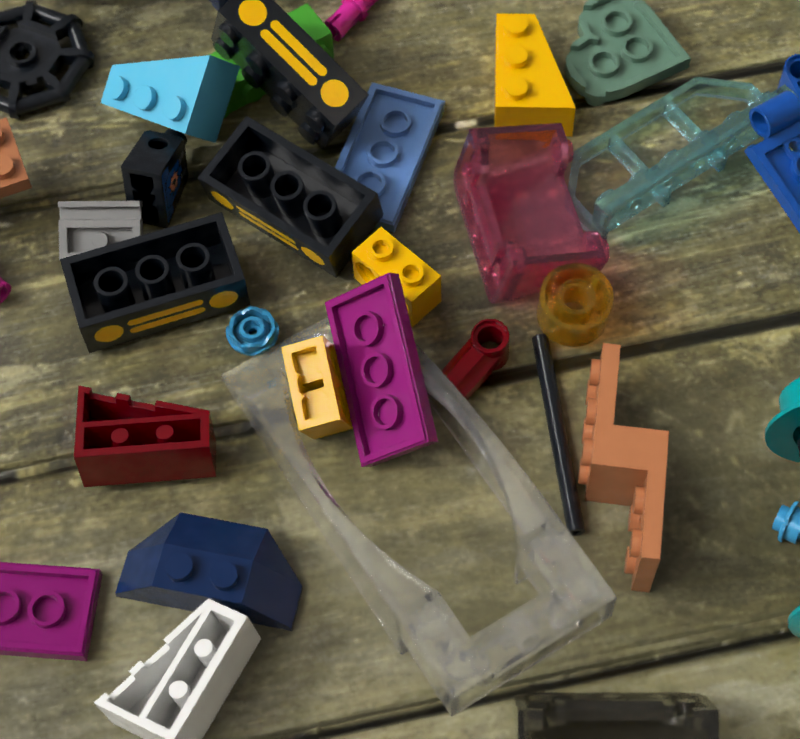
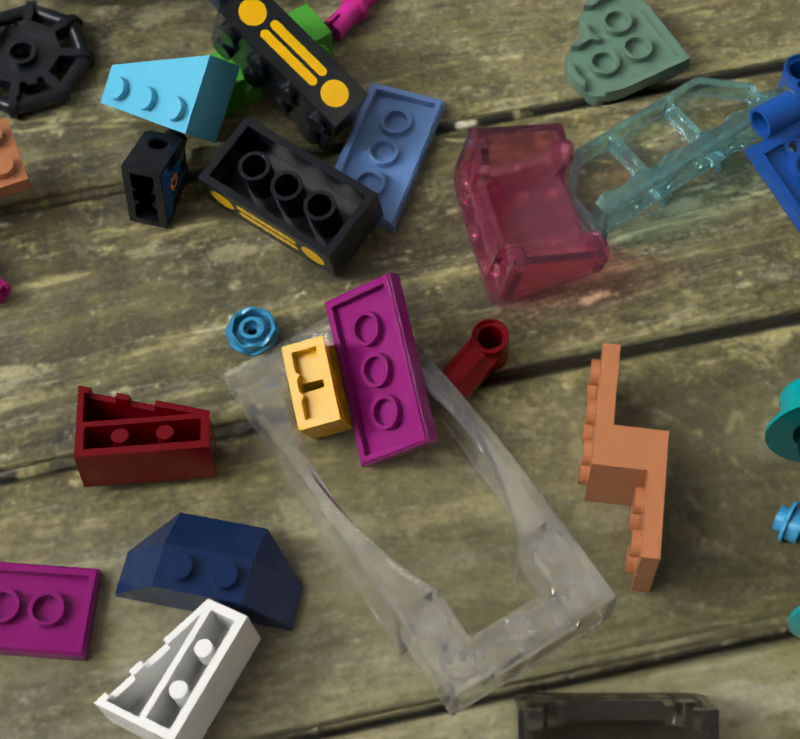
light grey plate [58,201,143,261] -> none
black brick [60,212,250,353] -> none
yellow brick [352,227,441,328] -> none
yellow wedge [494,13,576,137] -> none
black piece [532,334,585,536] -> none
clear yellow piece [536,263,614,347] -> none

